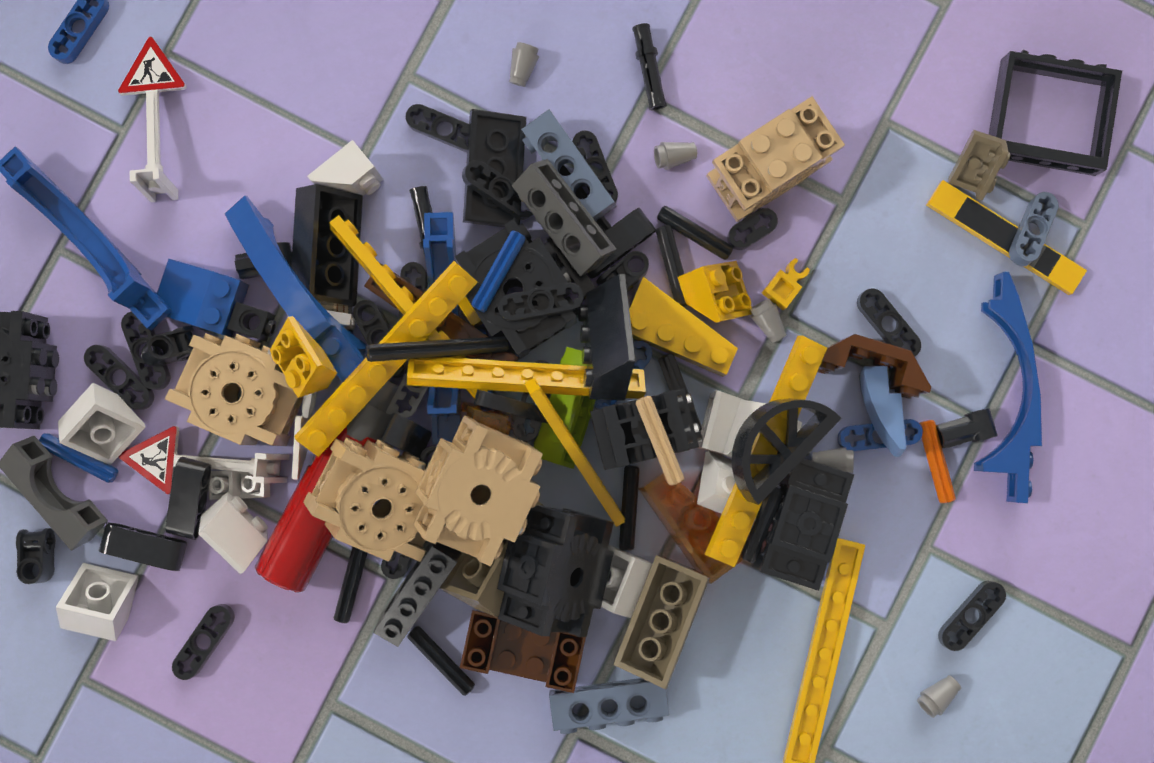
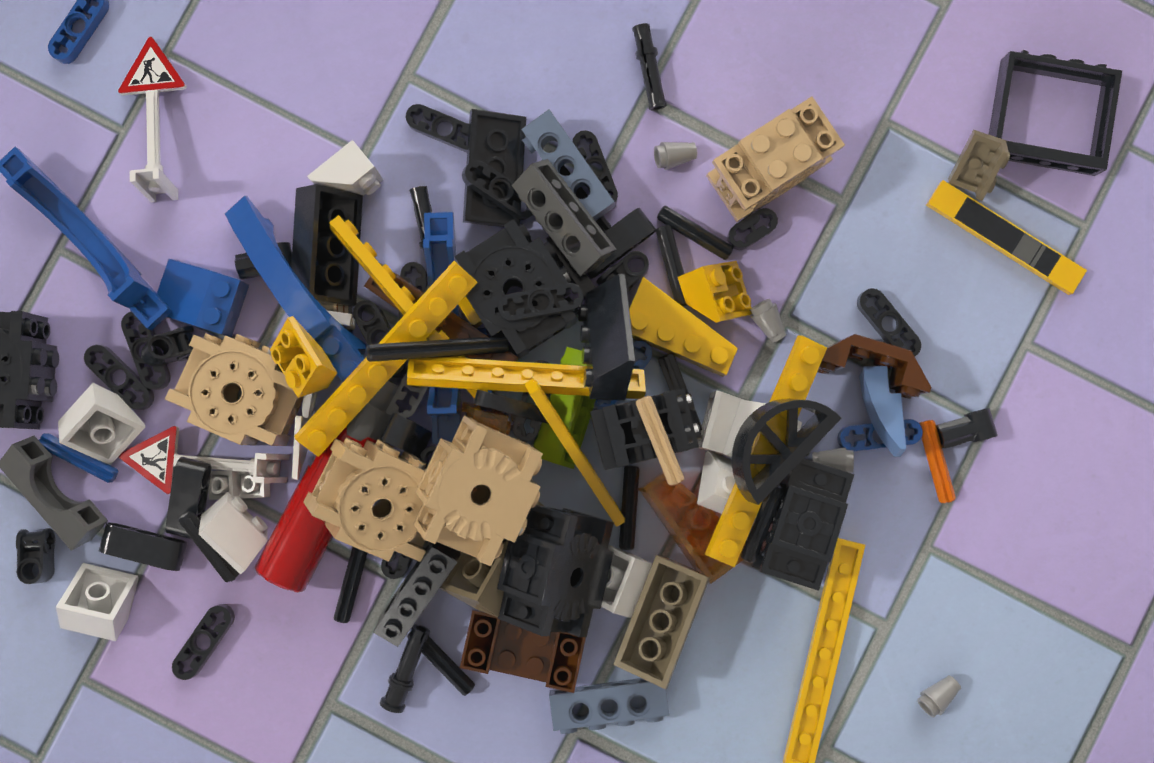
black brick [227,302,276,342] -> none
blue axle [471,231,525,312] -> none
light grey cone [509,42,539,87] -> none
yellow plate [761,258,810,310] -> none
black beam [938,581,1006,651] -> none
blue slope [974,272,1042,503] -> none
sand blue beam [1009,192,1059,266] -> none
none -> black axle [178,511,239,582]
none -> black pin [380,624,430,713]

